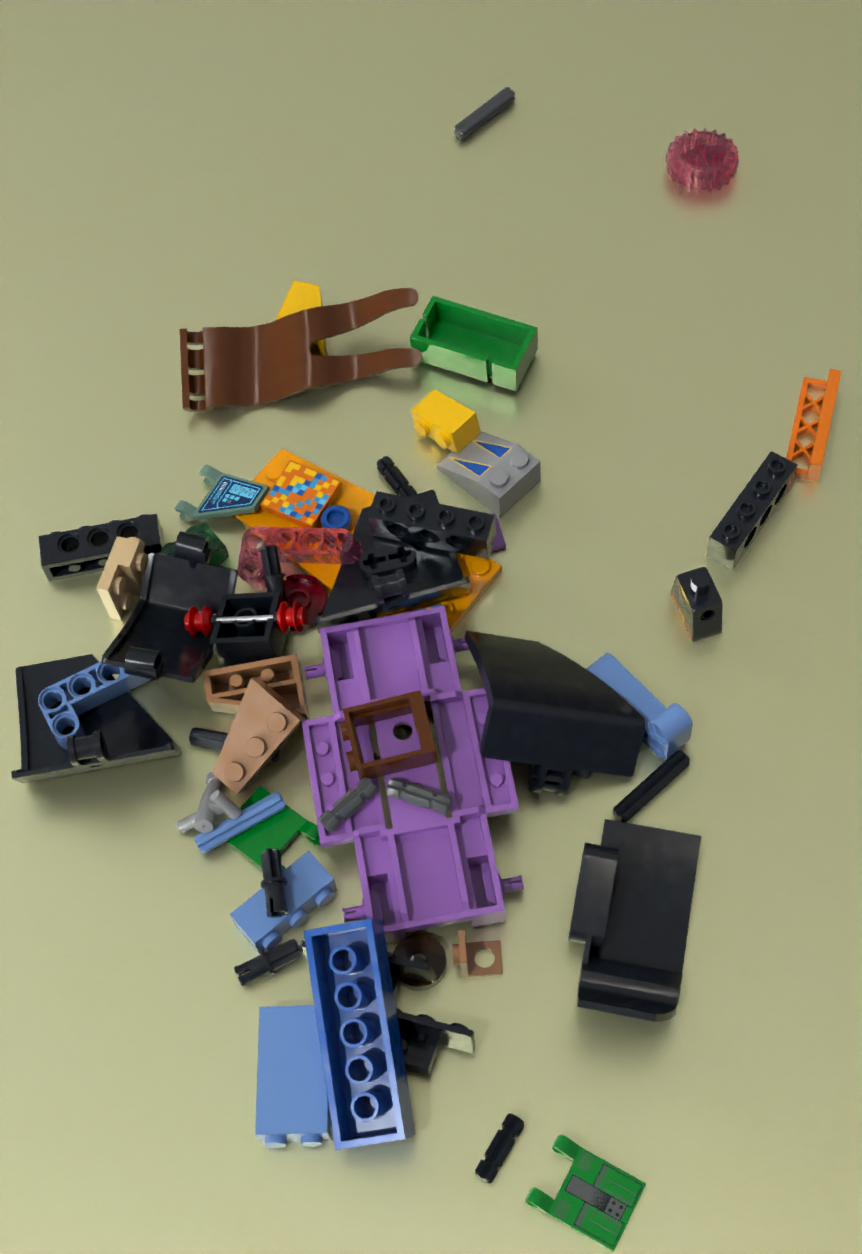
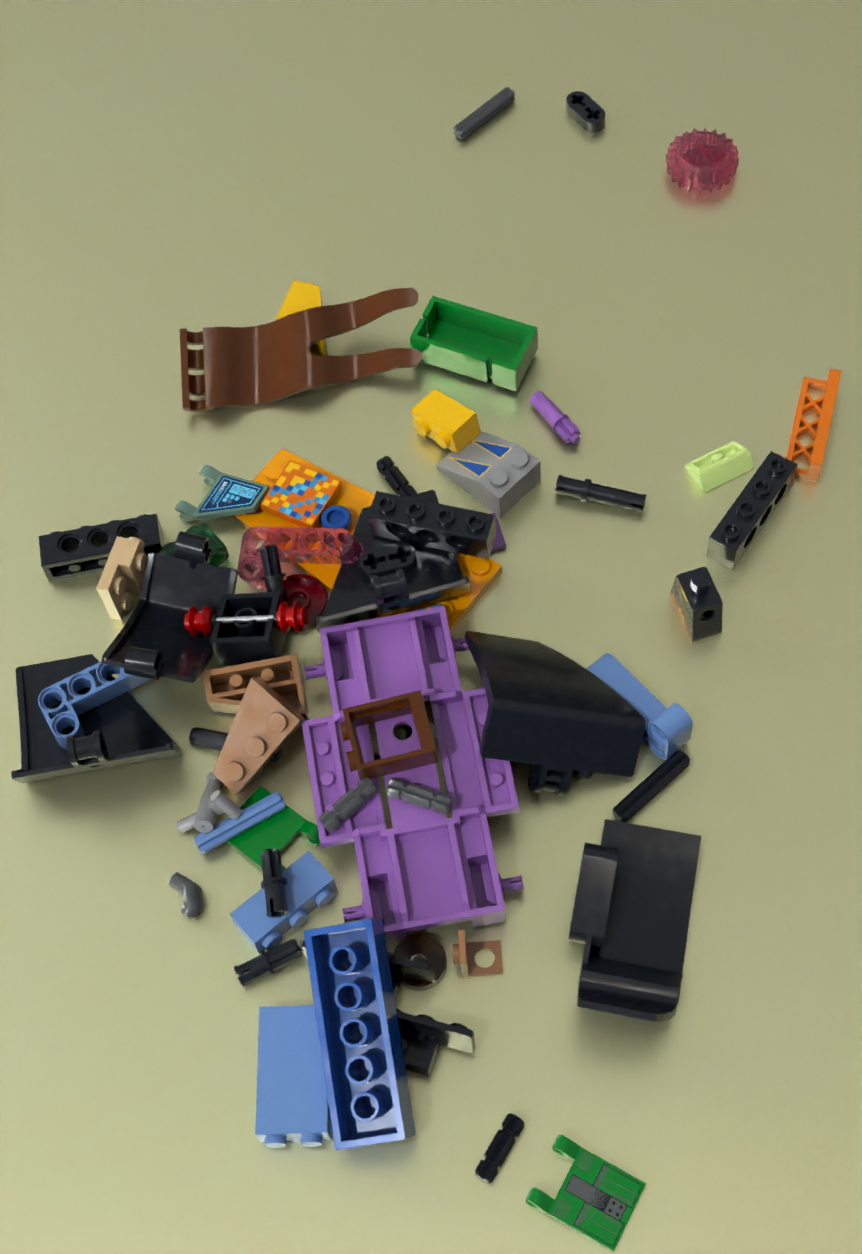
none -> dark grey arm [169,872,204,918]
none -> medium lavender piece [529,390,581,444]
none -> black pin [555,475,647,513]
none -> black beam [566,91,605,133]
none -> yellowish green slope [685,441,754,492]

